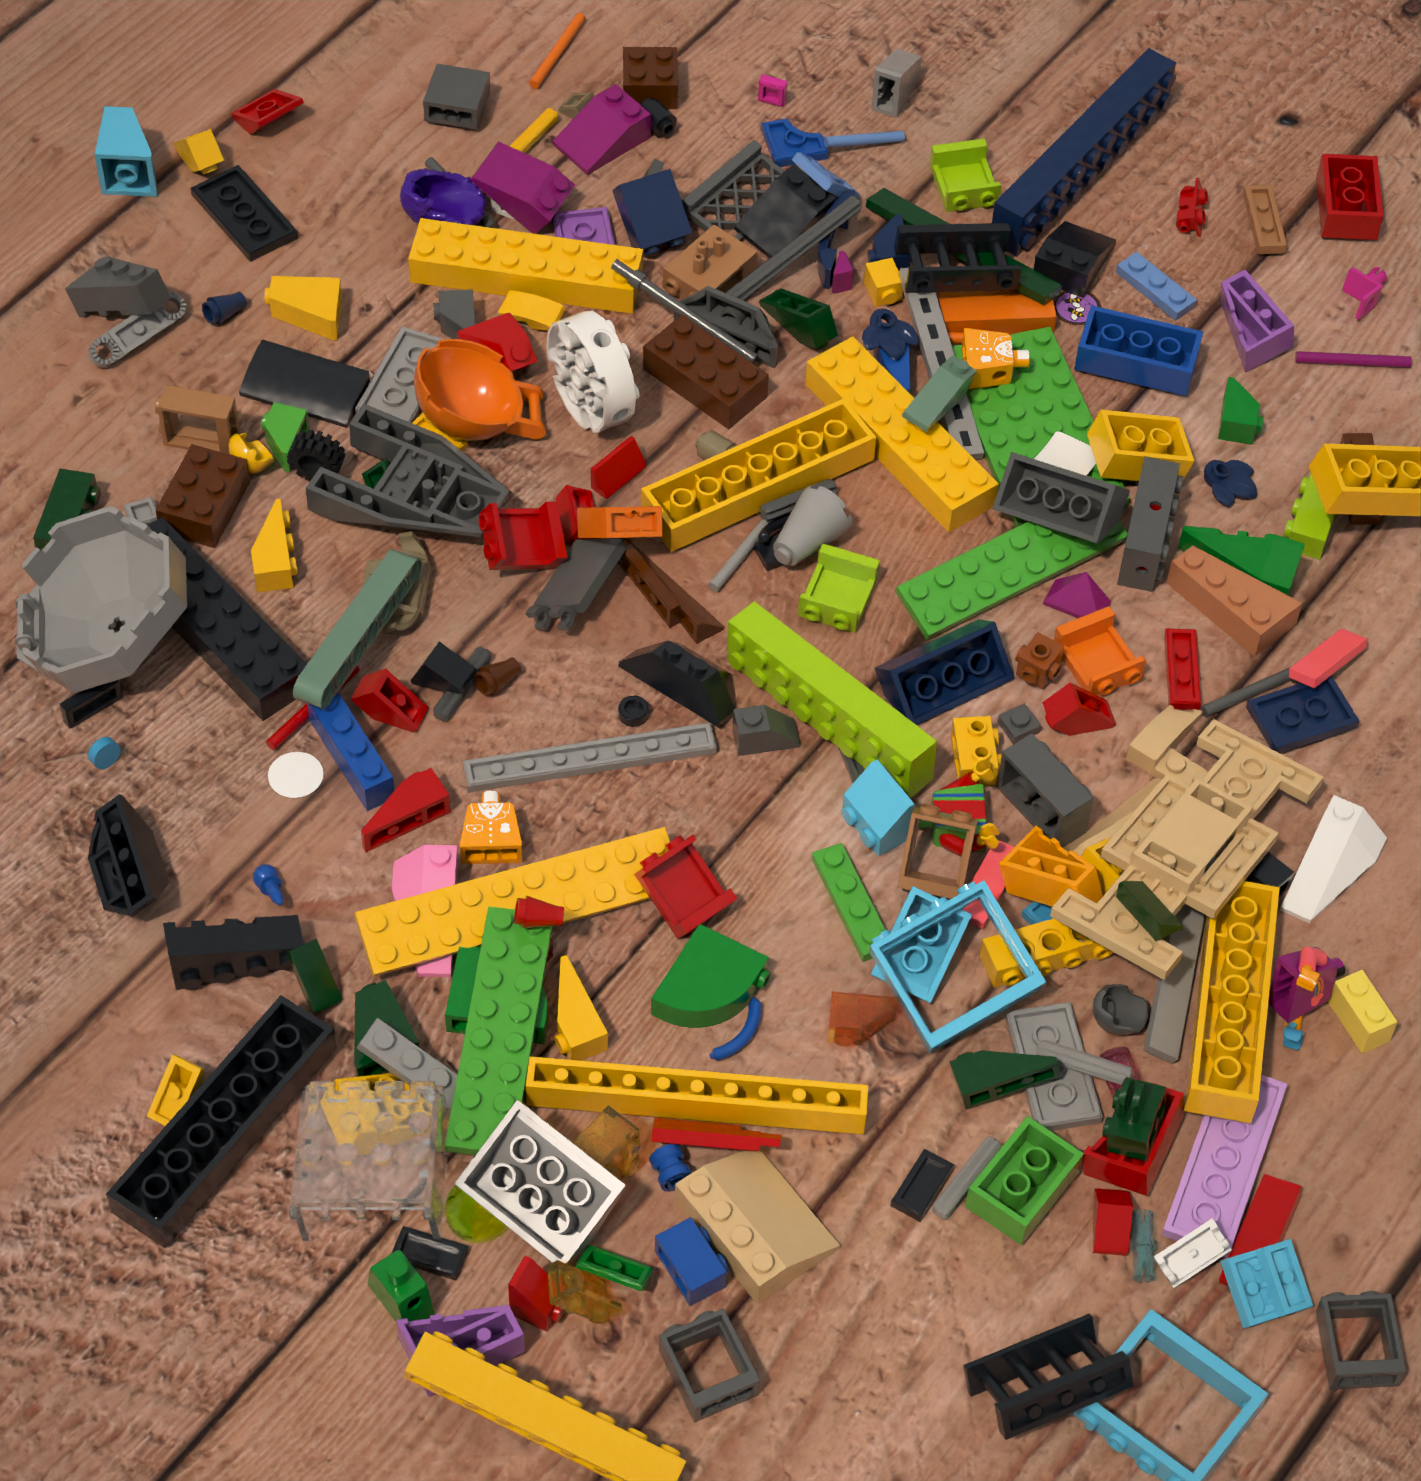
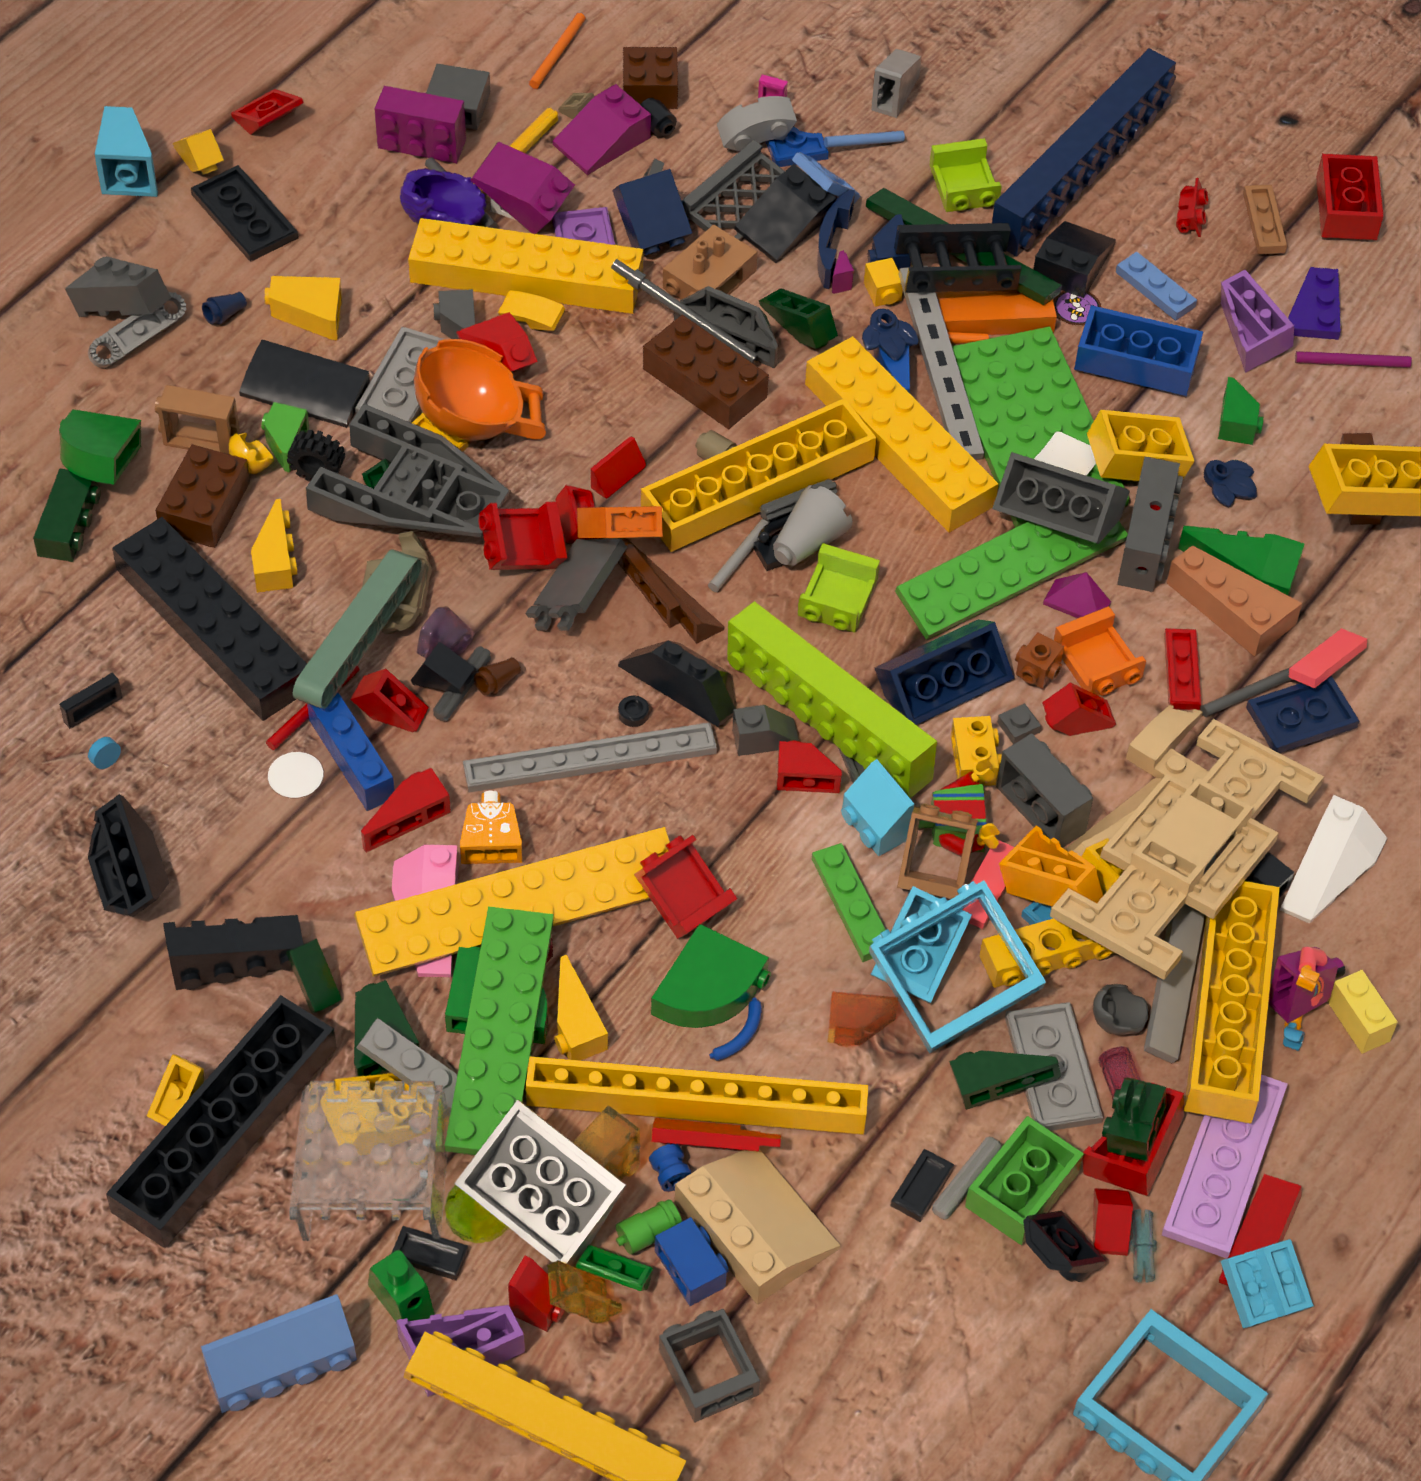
light grey windscreen [15,506,187,693] -> none
light grey tile [123,497,157,525] -> none
blue bar [253,864,283,906] -> none
red cone [514,895,564,928] -> none
white brick [546,310,640,433] -> none
dark grey axle [725,196,862,300] -> none
sand green slope [902,356,977,432] -> none
light orange torso [961,328,1029,389] -> none
black fence [963,1313,1134,1440] -> none
light grey axle [1037,1040,1134,1085] -> none
dark green slope [1116,881,1183,941] -> none
white hinge [1154,1218,1232,1288] -> none
lime brick [1283,474,1336,560] -> none
dark grey window [1316,1291,1406,1390] -> none
dark pink bracket [1342,267,1387,320] -> none
none -> green brick [59,409,141,485]
none -> medium blue slope [201,1294,357,1413]
none -> magenta brick [374,85,466,164]
none -> clear purple piece [416,606,475,658]
none -> bright green piece [616,1199,682,1255]
none -> light grey brick [717,96,797,151]
none -> red slope [777,740,842,793]
none -> black slope [1023,1210,1106,1282]
none -> dark purple wing [1288,267,1341,340]

